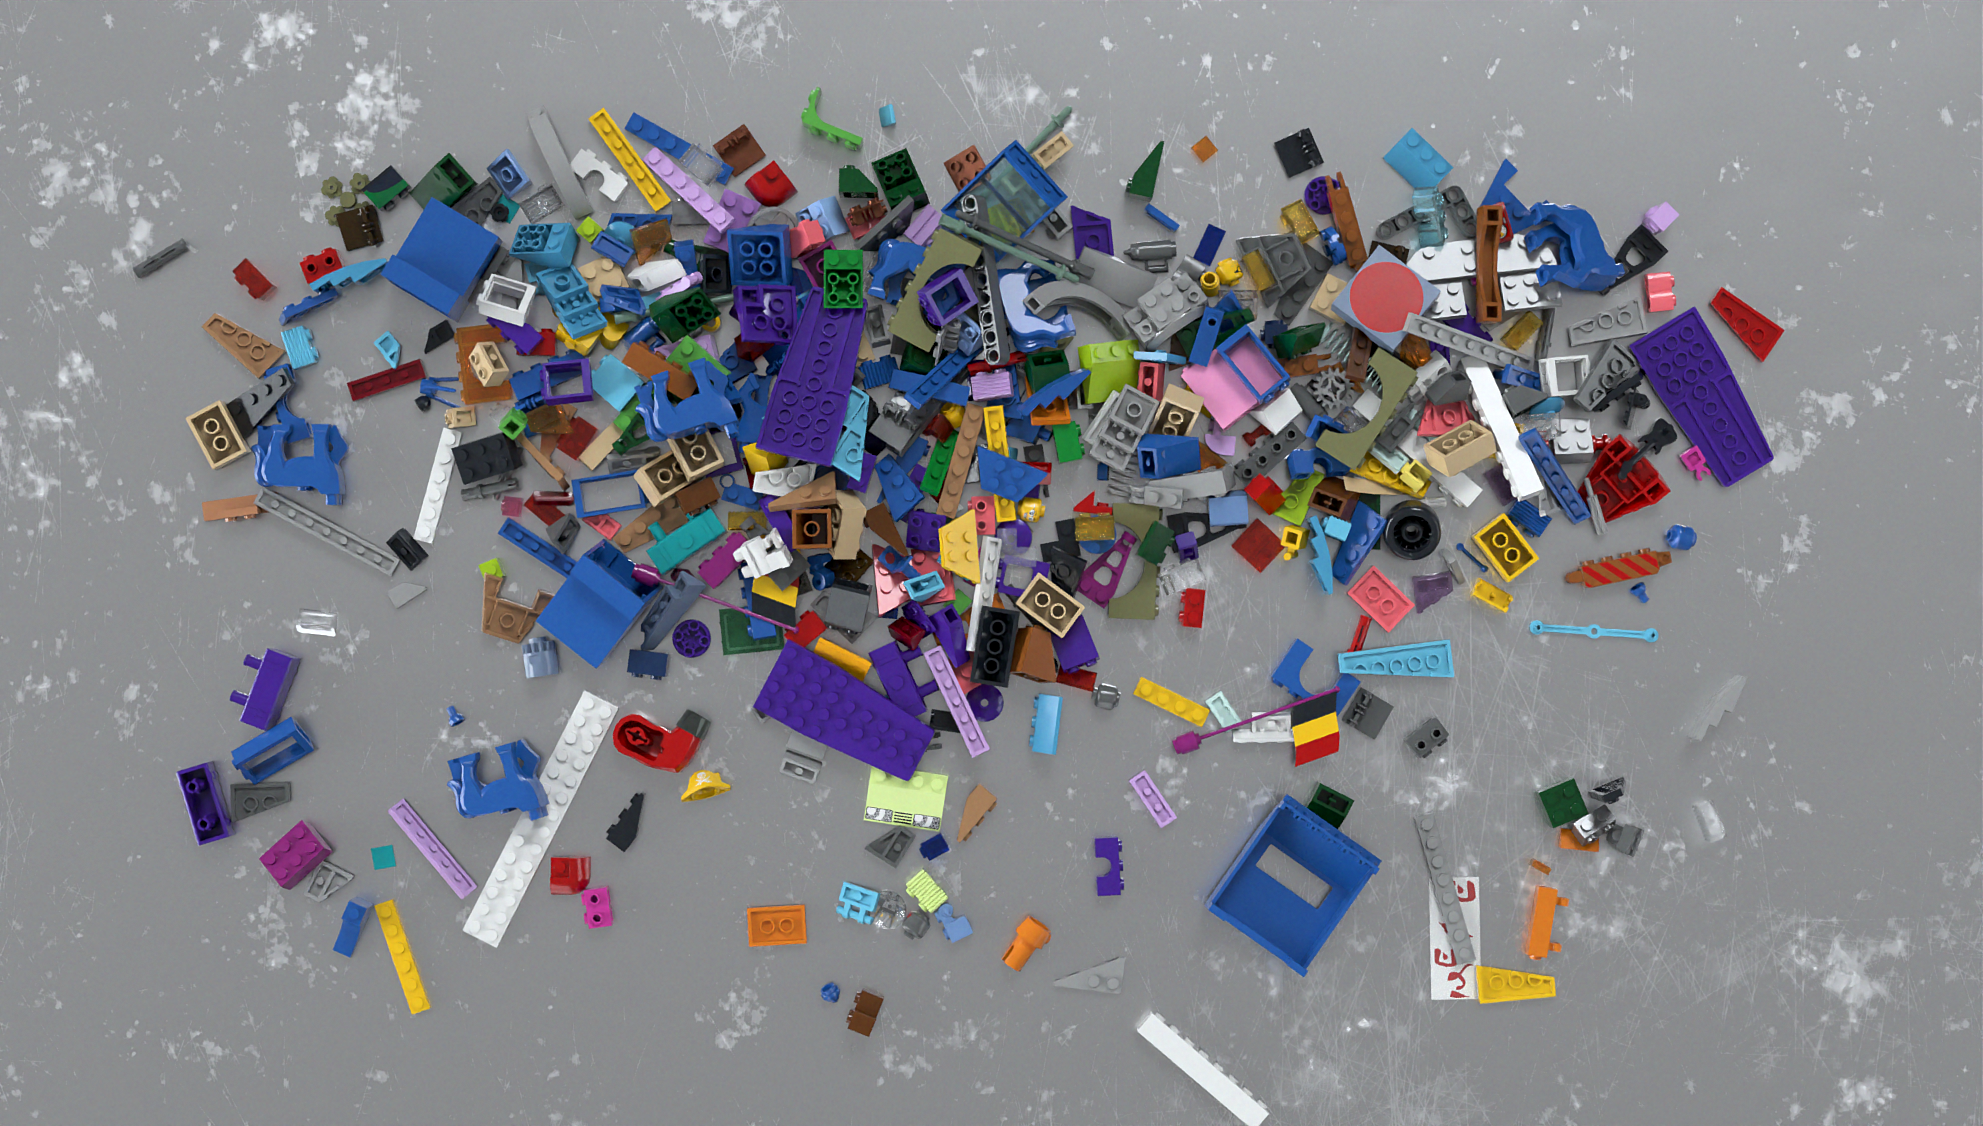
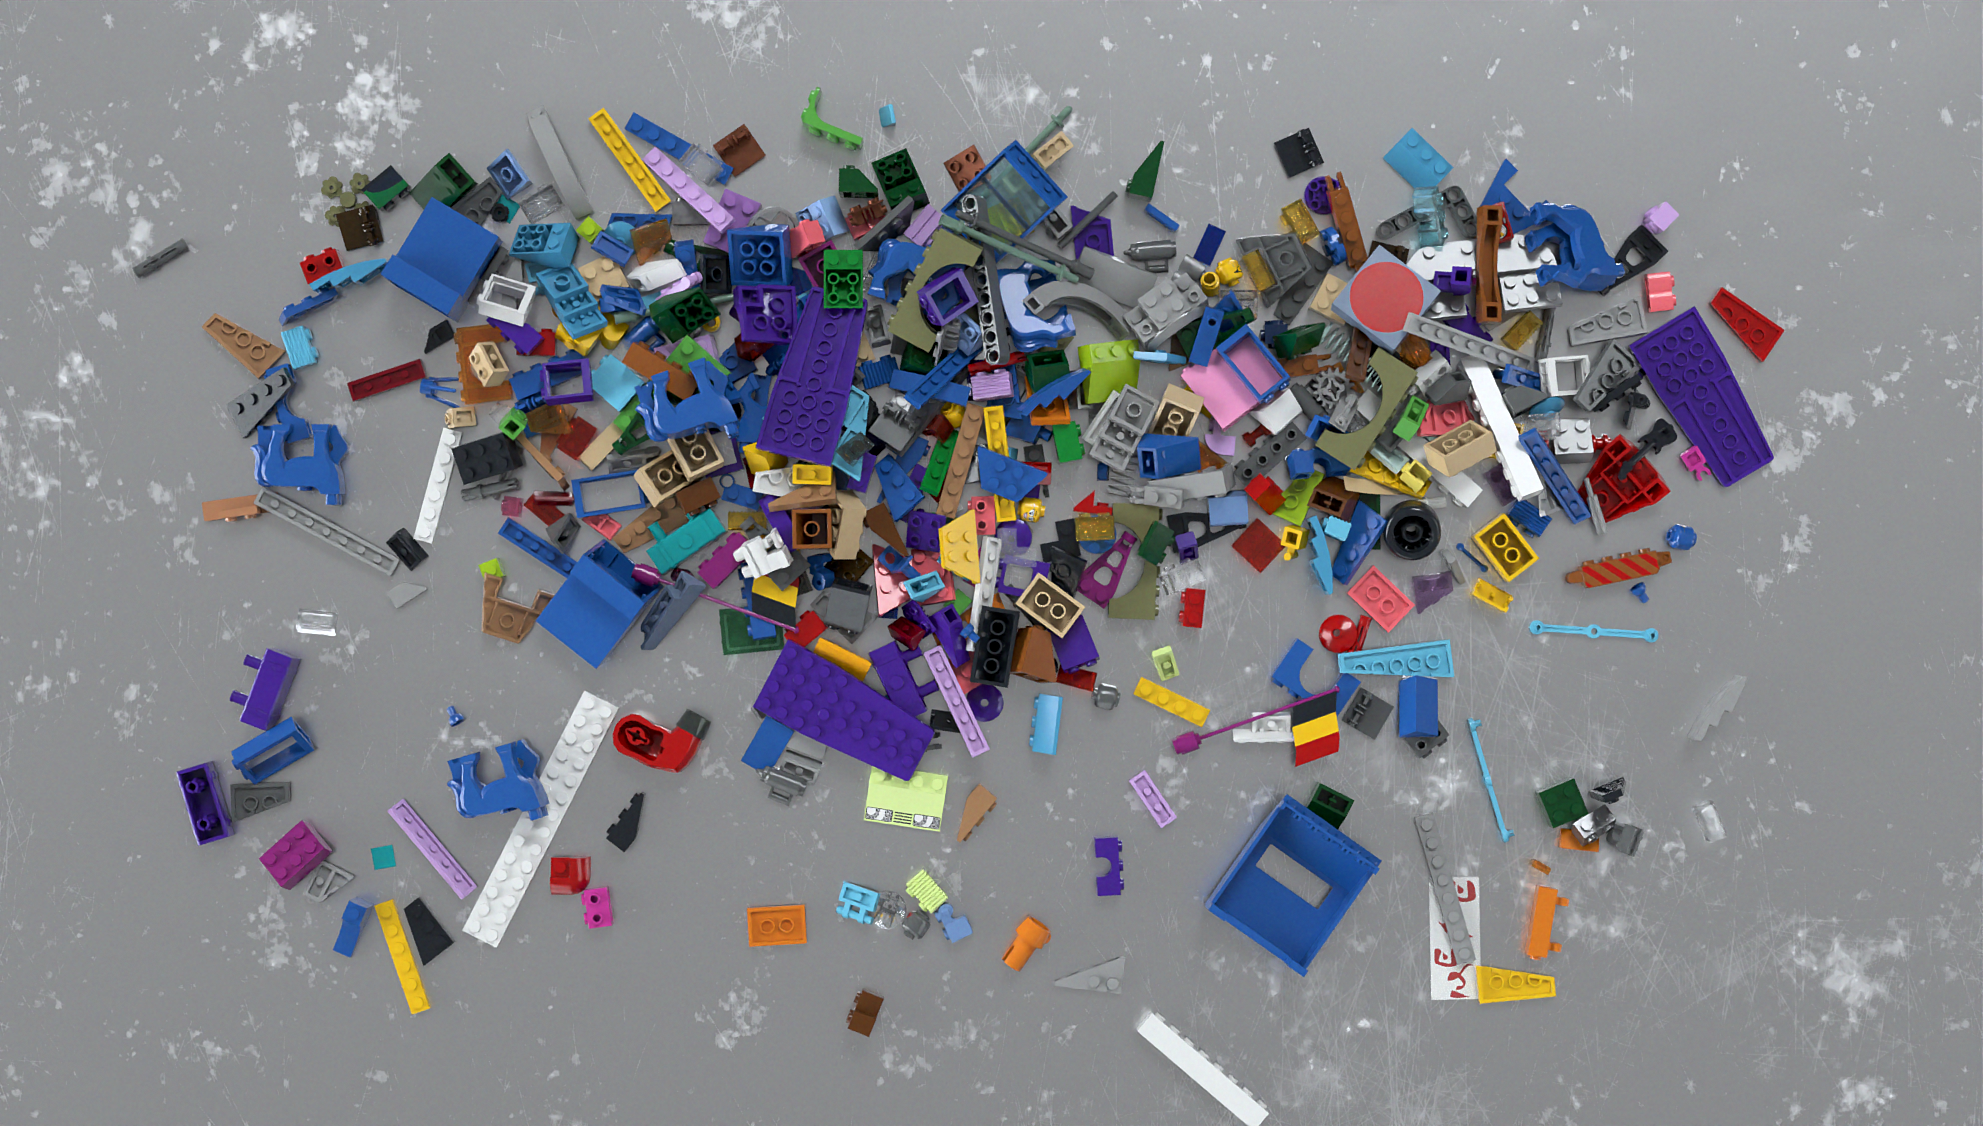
tan brick [185,400,251,470] -> none
clear red brick [232,258,277,301] -> none
medium azure slope [373,331,401,369] -> none
black hinge [414,396,431,412] -> none
sand blue gear [521,636,559,678] -> none
white arch [570,148,630,203] -> none
dark blue brick [627,649,669,680] -> none
dark purple tile [672,619,711,658] -> none
yellow hat [681,770,731,802] -> none
red brick [744,160,798,207] -> none
blue plate [821,983,840,1003] -> none
dark grey wing [865,825,916,868] -> none
clear blue brick [919,832,950,861] -> none
coral brick [1137,362,1165,402] -> none
clear orange tile [1191,135,1218,163] -> none
light aqua plate [1205,691,1241,733] -> none
none -> black wing [404,897,455,966]
none -> blue sticker [741,715,794,769]
none -> dark grey piece [756,766,807,806]
none -> yellow plate [793,464,832,485]
none -> clear smoke slope [836,431,874,467]
none -> blue piece [960,623,980,643]
none -> dark grey bar [1057,191,1118,249]
none -> yellowish green slope [1152,645,1180,681]
none -> red dish [1319,615,1357,653]
none -> light grey hinge [1329,394,1359,433]
none -> bright green slope [1393,395,1429,441]
none -> blue slope [1399,675,1438,738]
none -> dark purple brick [1433,266,1473,296]
none -> medium azure piece [1467,718,1515,843]

